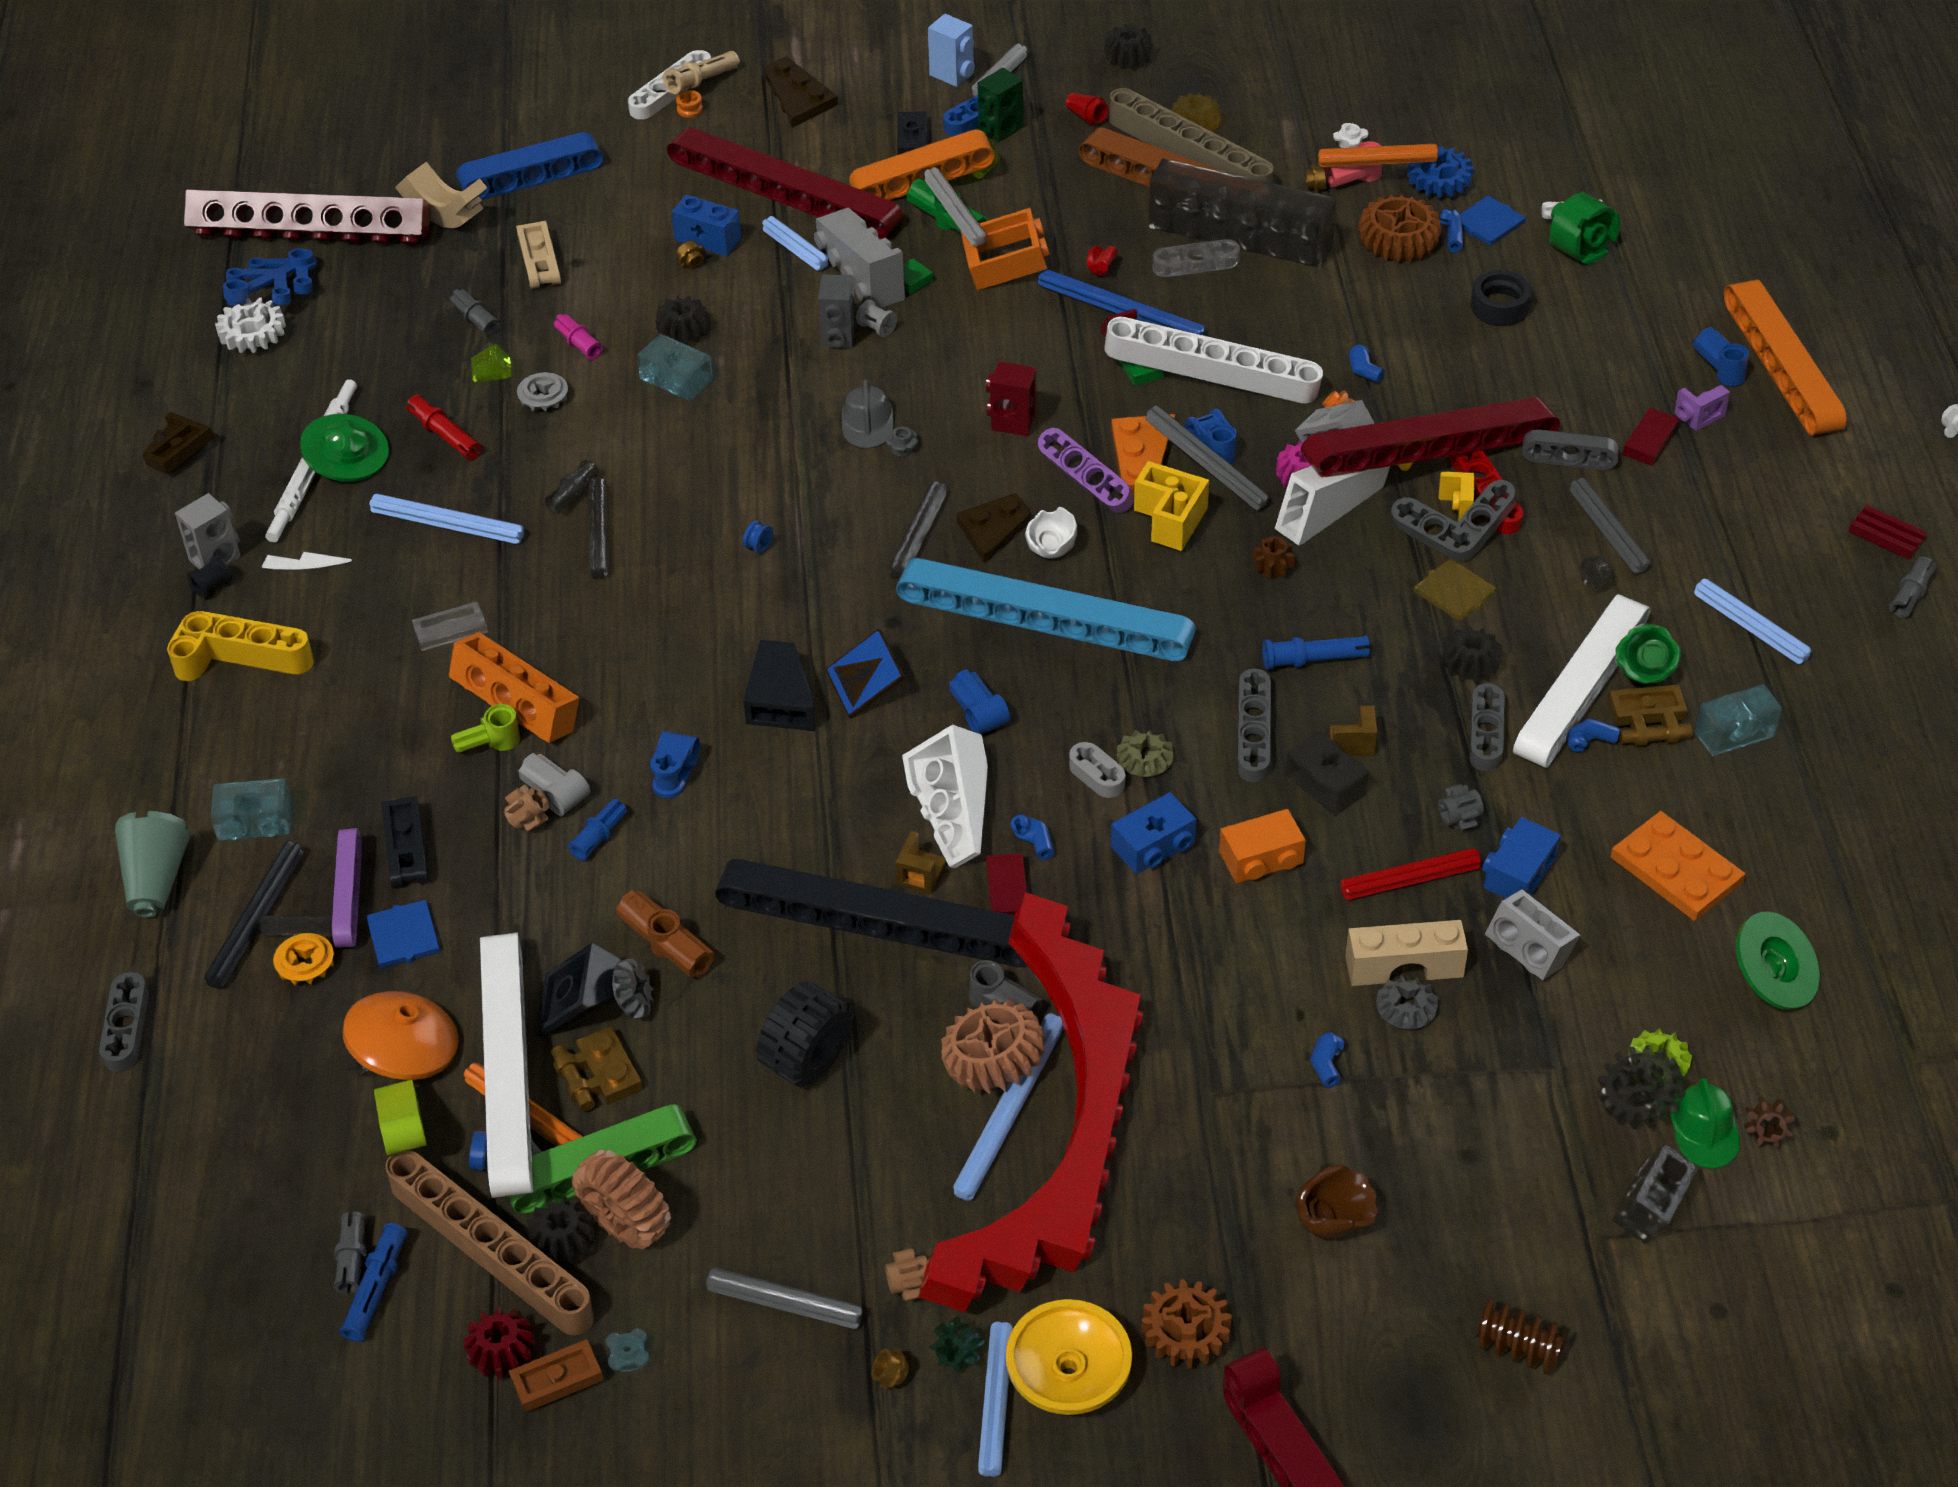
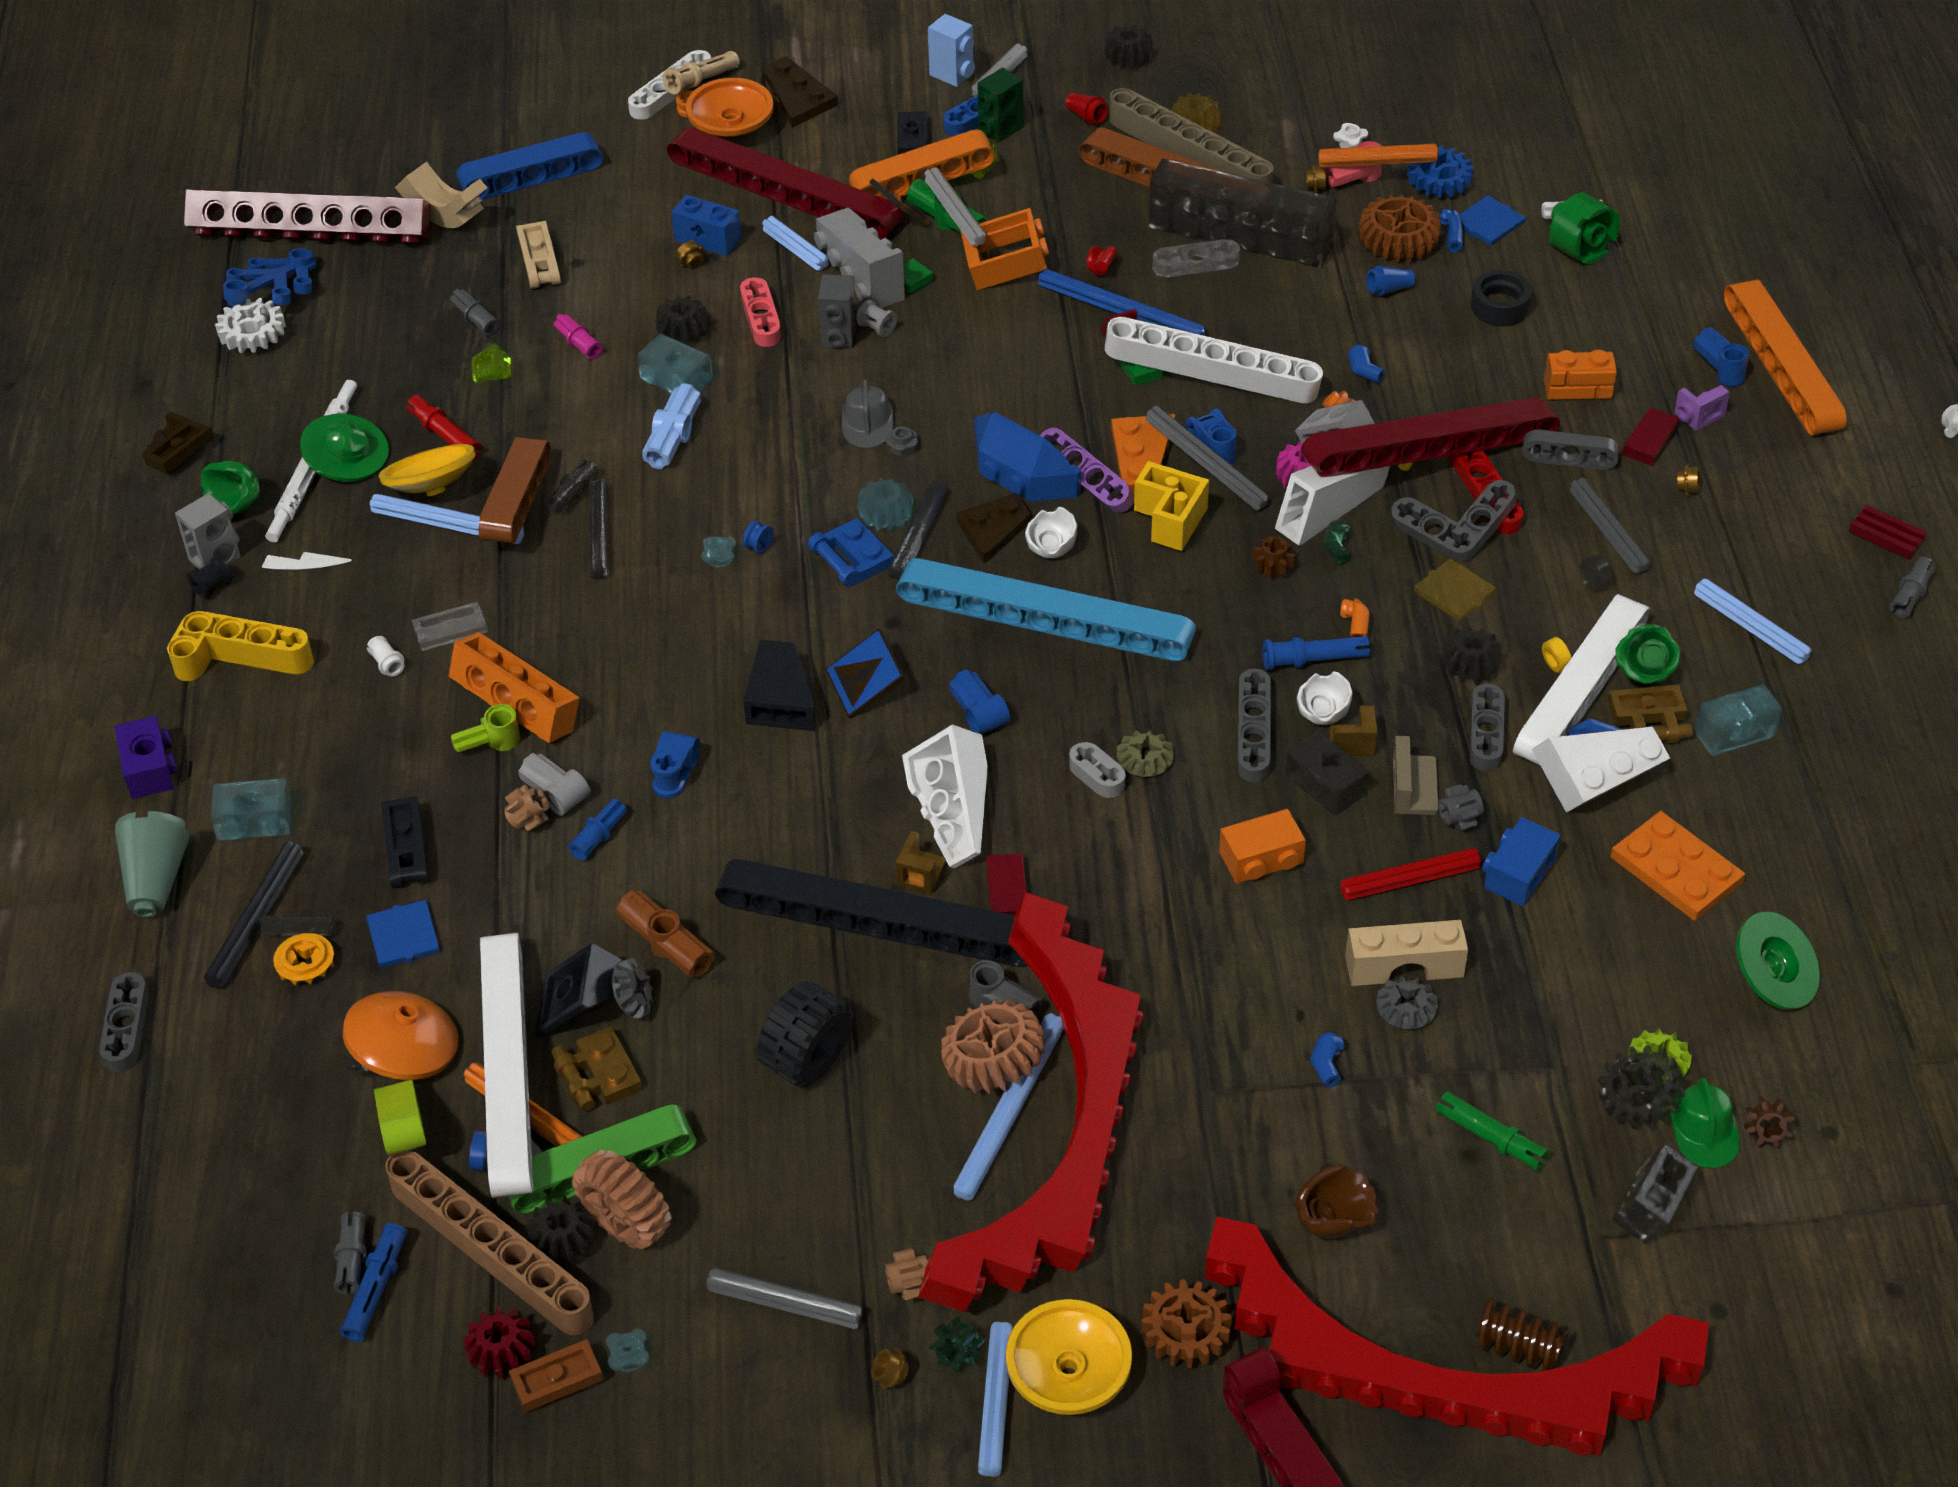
medium lavender beam [332,828,362,948] -> none
light grey gear [517,372,569,412] -> none
dark red brick [986,361,1037,437] -> none
blue arm [1010,814,1054,860] -> none
blue brick [1111,792,1196,875] -> none
yellow bracket [1439,472,1474,521] -> none
light grey brick [1485,889,1580,980] -> none
none -> dark purple brick [114,715,178,799]
none -> green hair [201,461,260,515]
none -> white pin [367,636,405,677]
none -> yellow dish [379,444,476,496]
none -> dark orange beam [478,437,551,543]
none -> light blue piece [642,383,701,469]
none -> orange dish [686,78,774,137]
none -> clear light blue plate [701,536,736,567]
none -> coral beam [740,277,781,347]
none -> blue plate [807,518,895,587]
none -> clear light blue gear [857,477,913,531]
none -> clear smoke piece [869,178,931,226]
none -> blue wedge [974,412,1081,502]
none -> red arch [1205,1217,1709,1456]
none -> white hair [1296,671,1352,725]
none -> clear green arm [1322,519,1351,565]
none -> orange arm [1340,598,1370,638]
none -> blue cone [1366,265,1415,296]
none -> dark tan panel [1392,736,1438,815]
none -> green pin [1436,1091,1550,1172]
none -> white wedge [1532,727,1670,813]
none -> yellow tile [1542,637,1572,673]
none -> orange brick [1544,350,1617,400]
none -> pearl gold plate [1677,464,1700,497]

